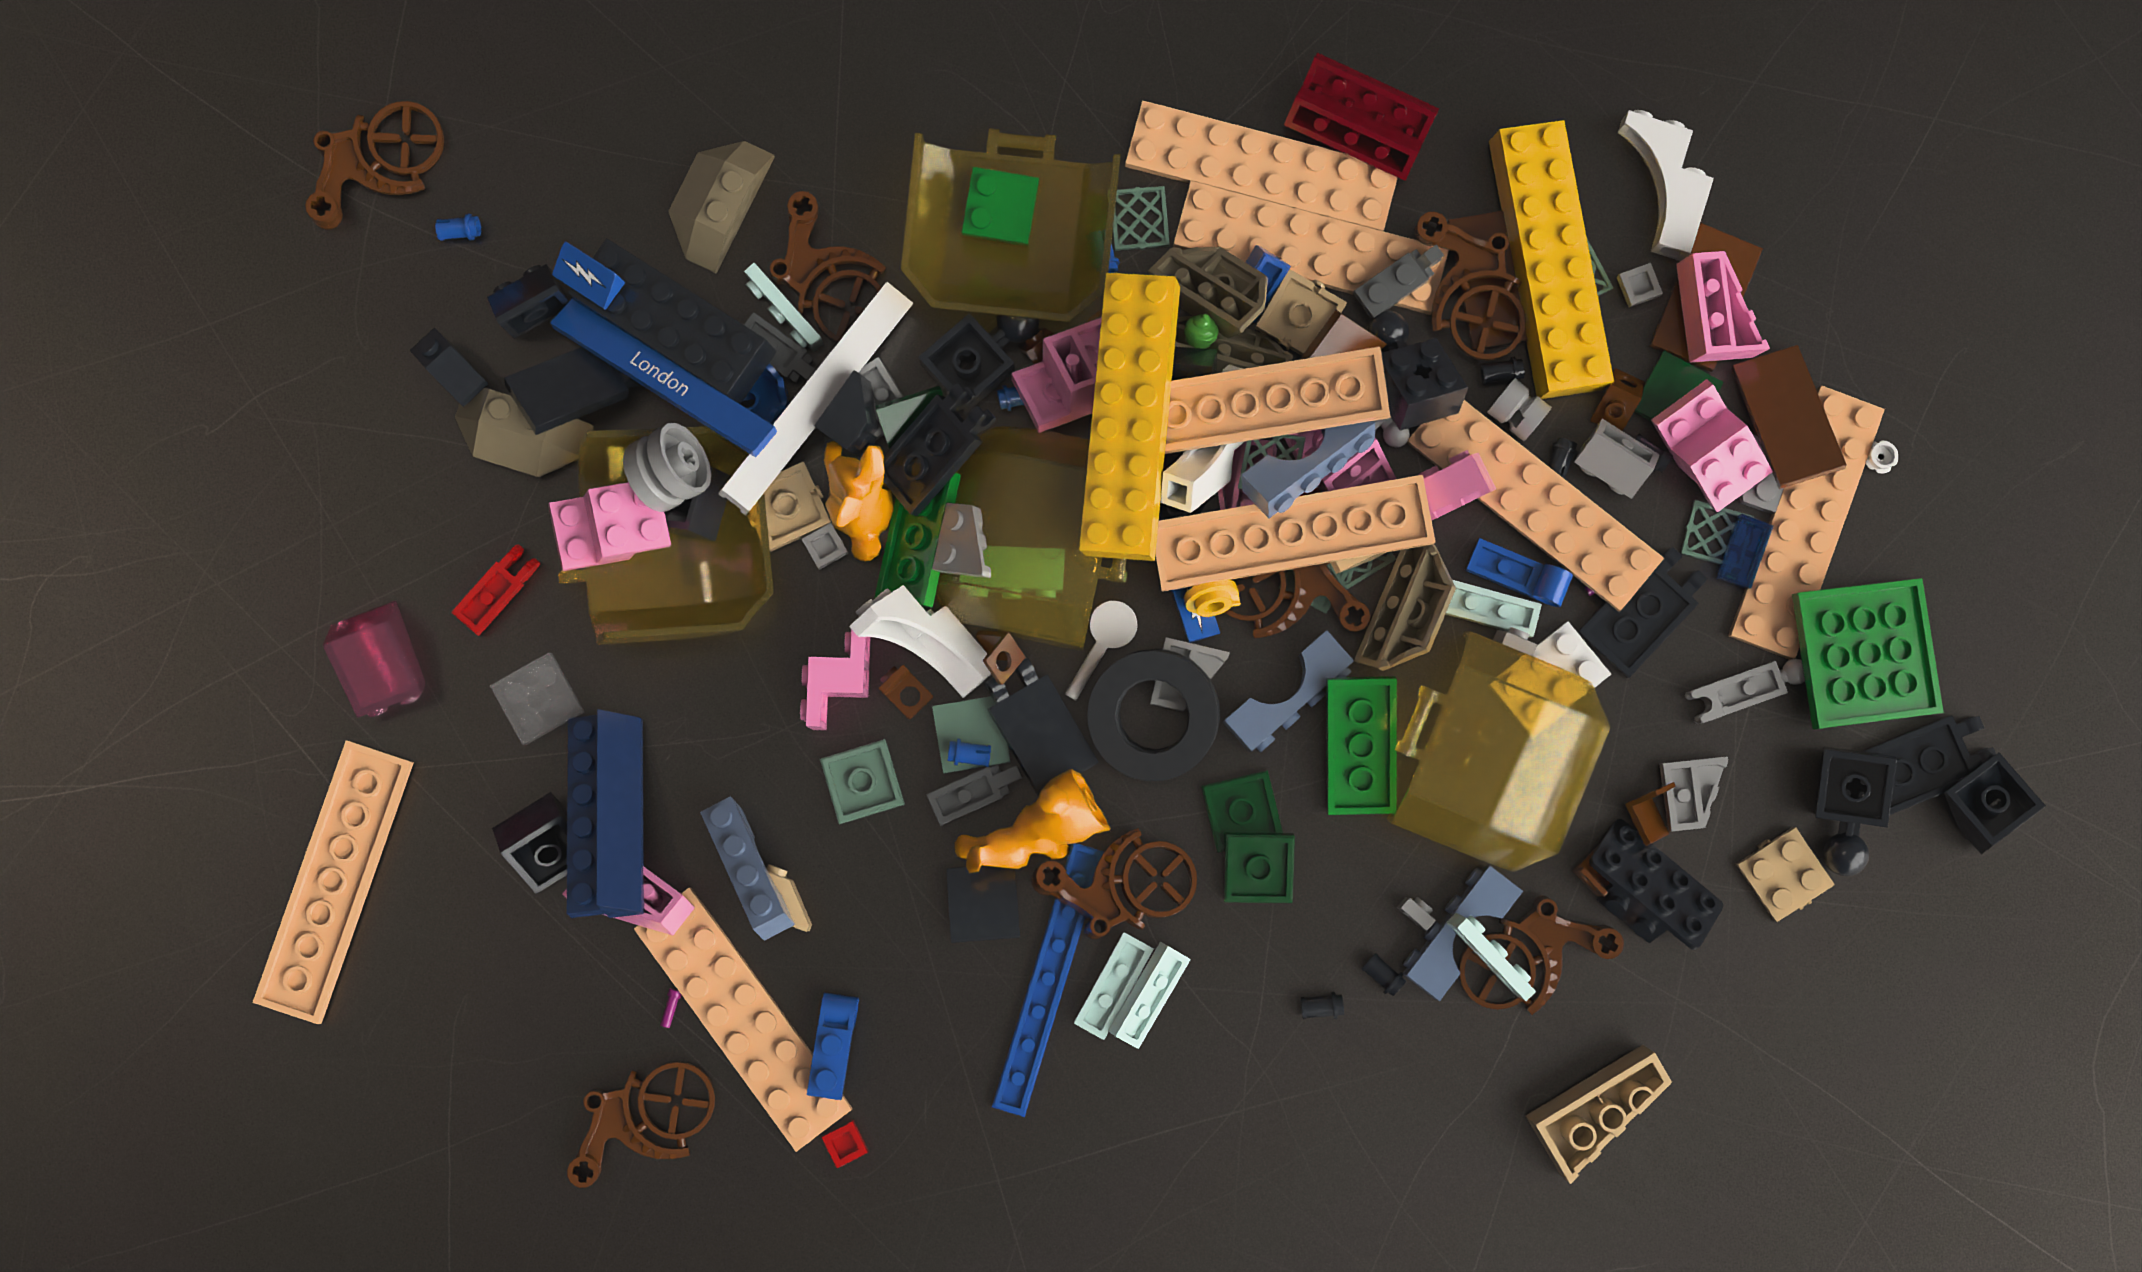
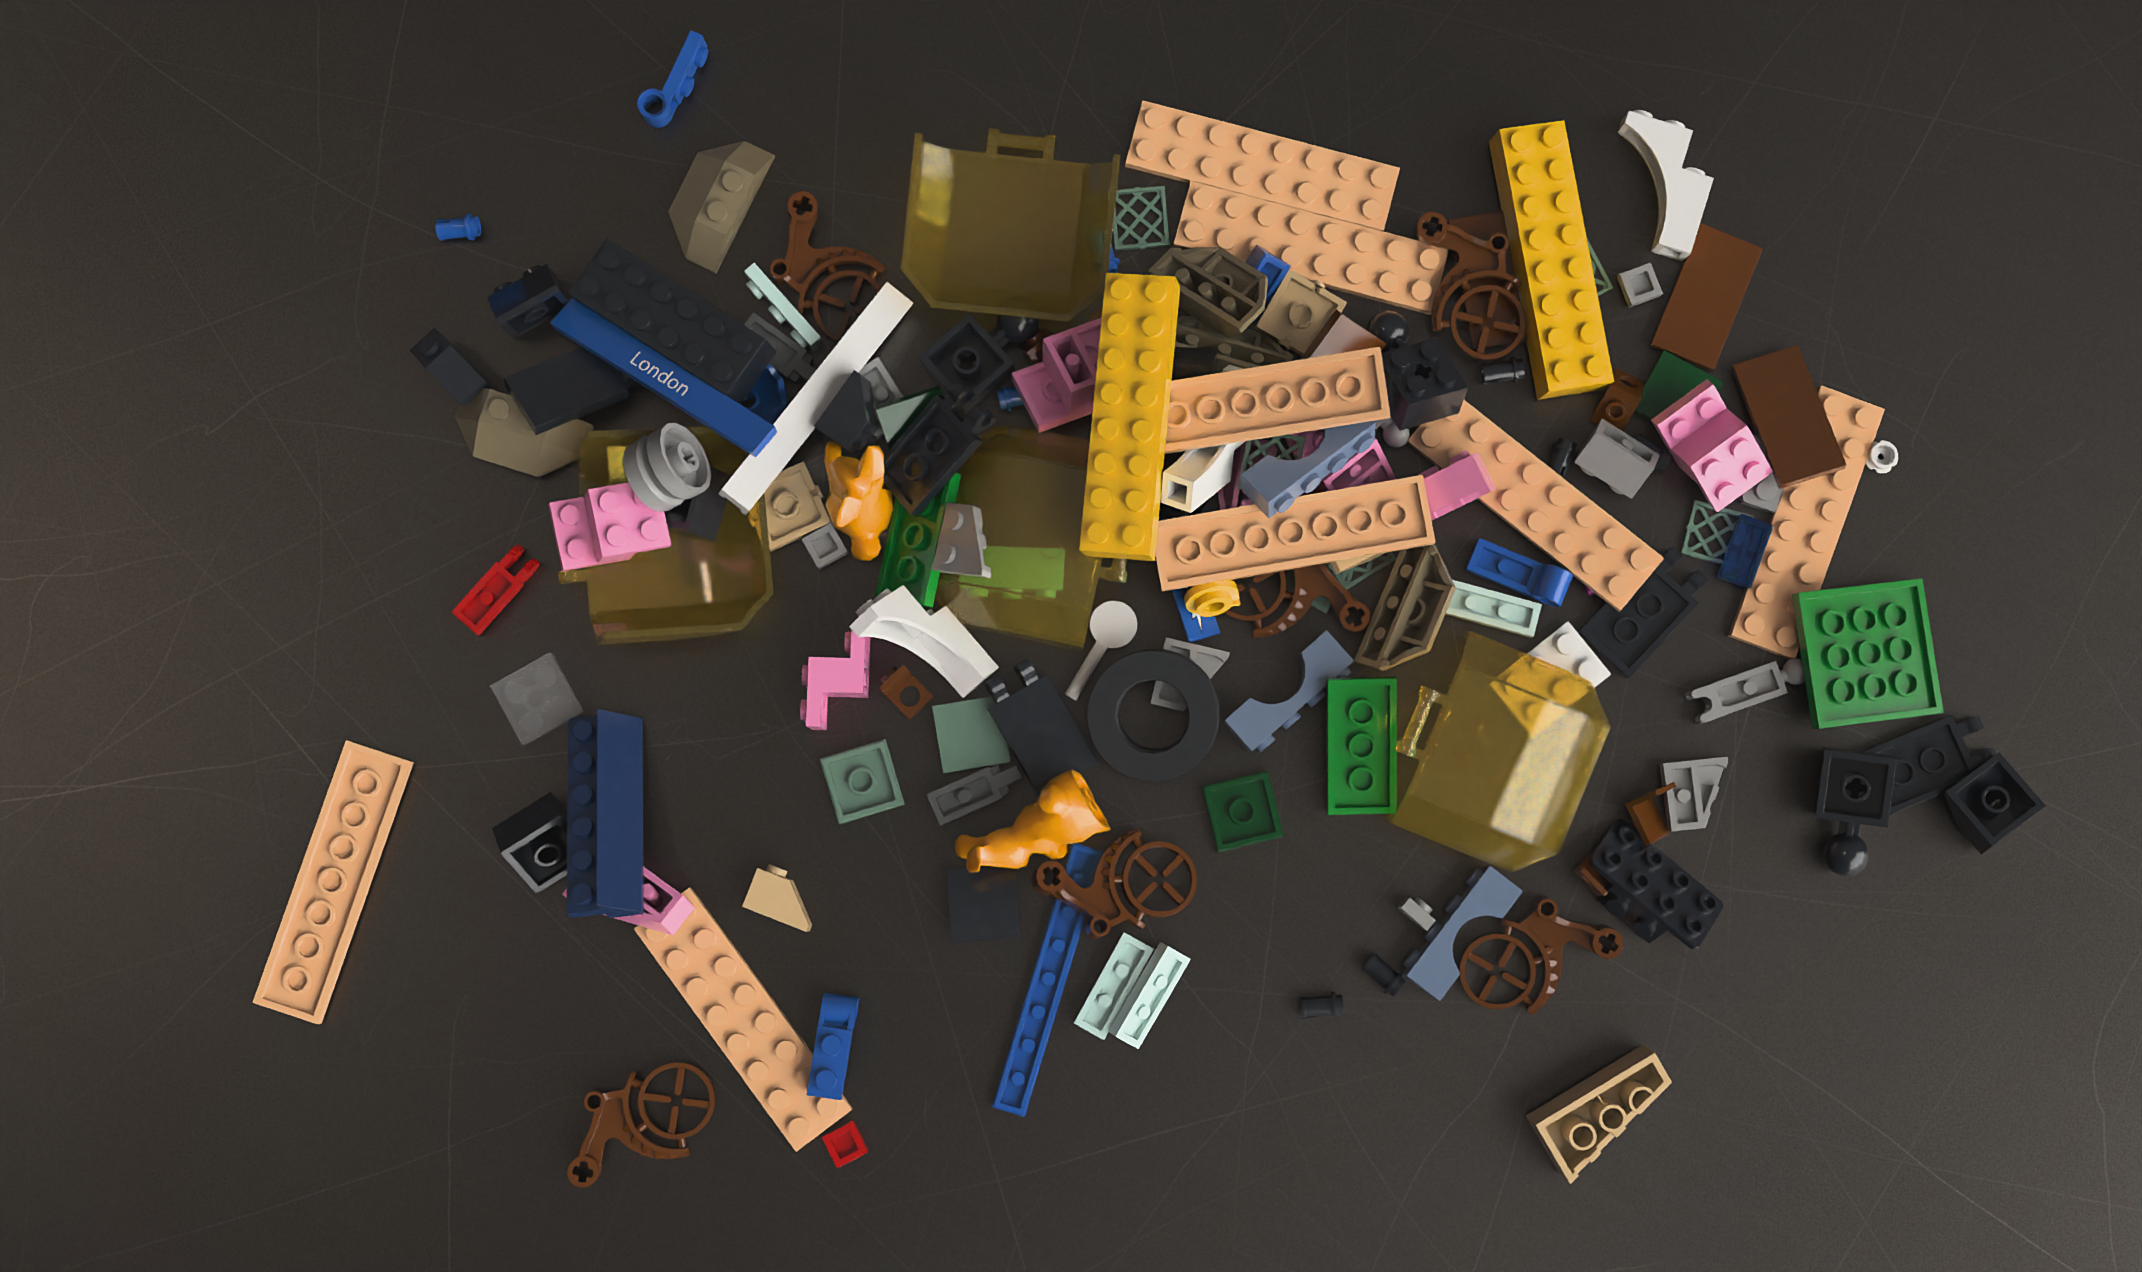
reddish brown piece [305,101,444,230] -> none
clear pink slope [323,601,425,718] -> none
blue slope [552,241,625,310] -> none
magenta piece [660,988,681,1028] -> none
sand blue arch [700,796,795,941] -> none
blue pin [948,738,991,767] -> none
green plate [962,167,1039,246] -> none
reddish brown bracket [975,630,1025,685] -> none
bright green plate [1184,314,1219,348] -> none
dark green tile [1223,832,1295,903] -> none
dark red brick [1284,53,1439,181] -> none
dark grey hinge [1353,245,1444,318] -> none
light aqua plate [1446,913,1536,1001] -> none
light grey wheel [1487,378,1552,442] -> none
light grey plate [1492,627,1537,657] -> none
bright pink wedge [1676,251,1770,363] -> none
tan plate [1736,827,1835,922] -> none
none -> blue plate [637,30,709,128]

